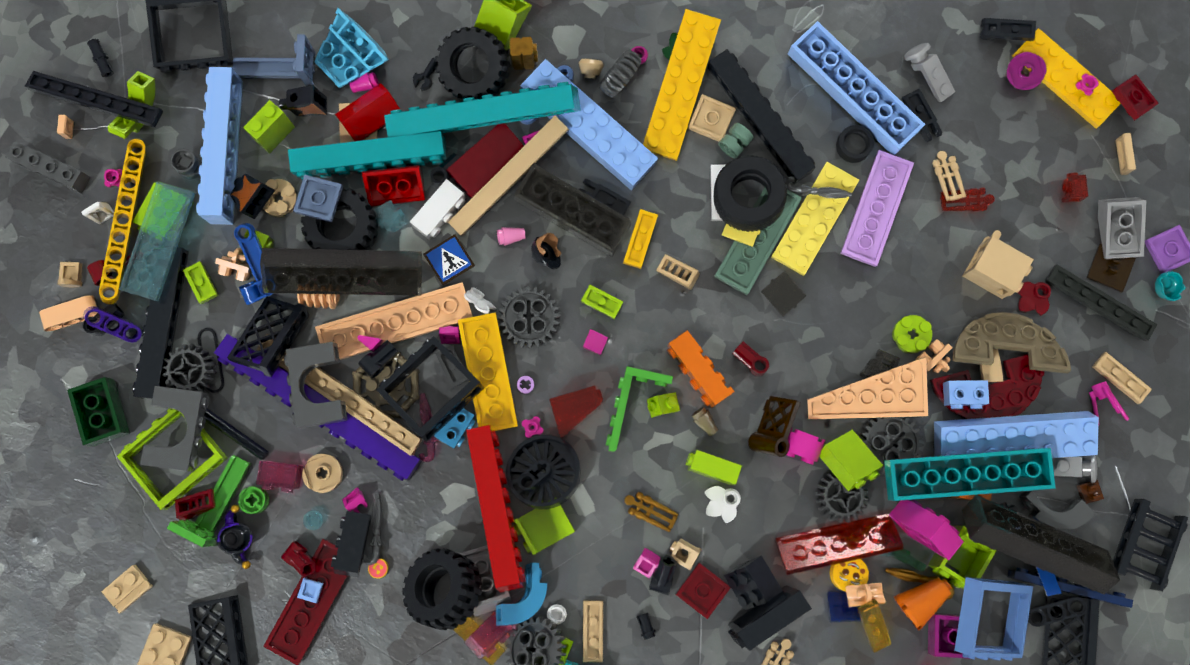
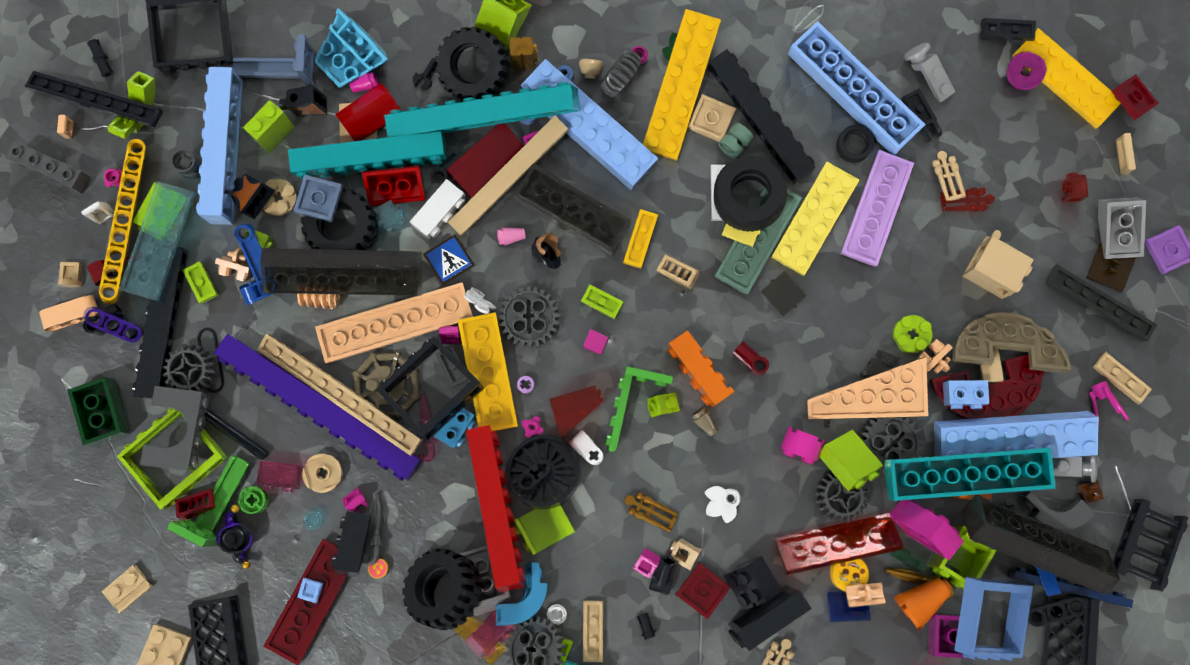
black fence [227,296,310,378] -> none
dark red piece [281,540,316,577] -> none
dark grey arch [284,342,348,429] -> none
dark pink slope [357,335,384,352] -> none
black piece [358,340,399,379] -> none
black hinge [577,179,631,219] -> none
lime brick [685,450,742,485] -> none
dark brown piece [748,396,801,457] -> none
dark grey piece [785,176,852,199] -> none
clear yellow tile [857,599,891,653] -> none
dark red plate [1018,281,1051,316] -> none
dark pink plate [1076,74,1099,96] -> none
teal hair [1155,271,1186,301] -> none
none -> white piece [568,429,604,465]

